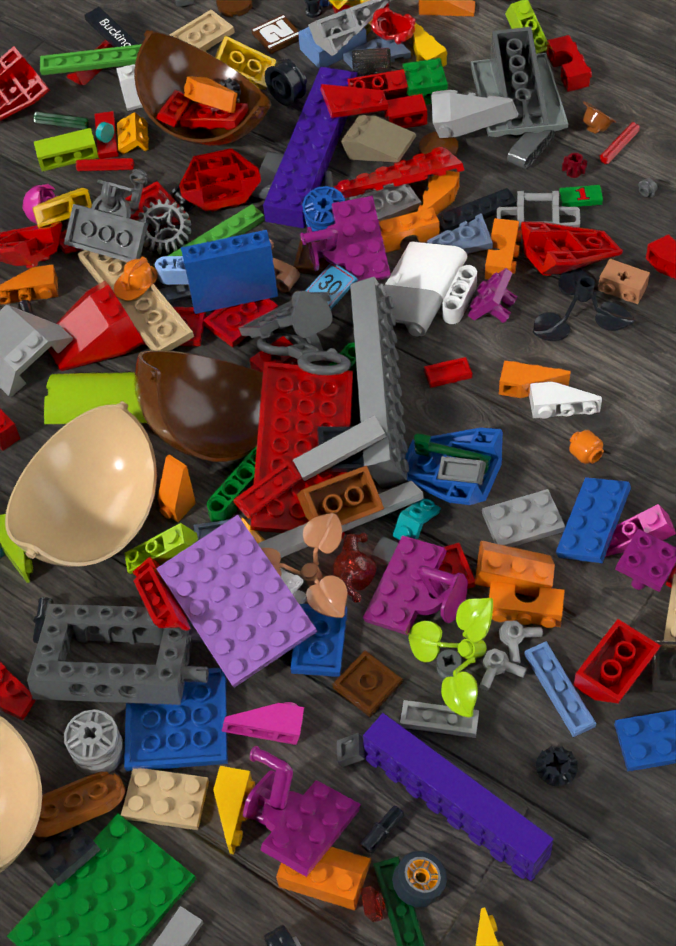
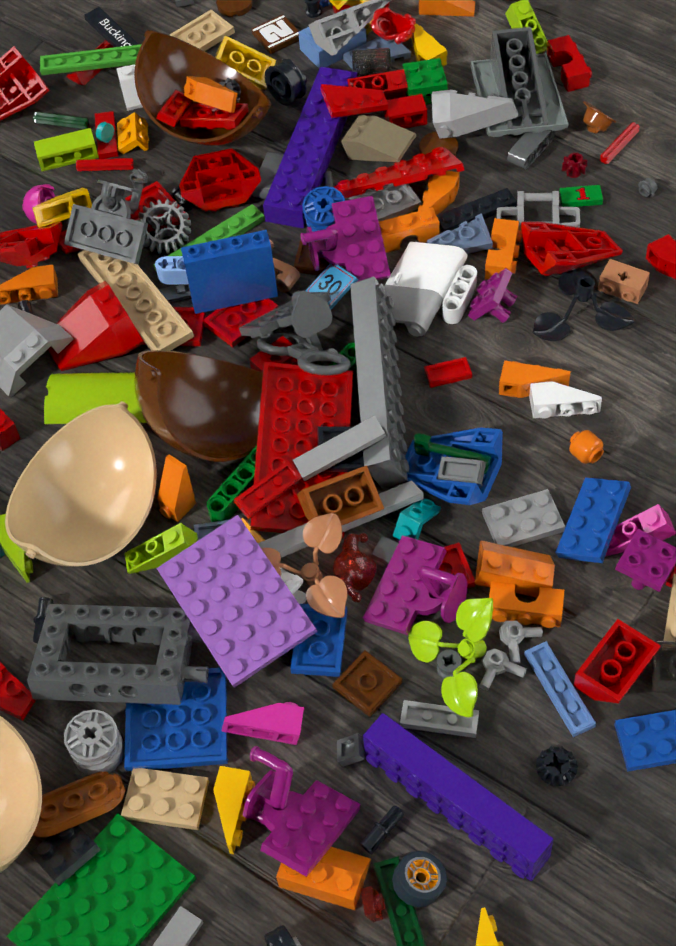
orange piece [114,256,158,301] -> none
red wedge [133,556,190,631] -> none

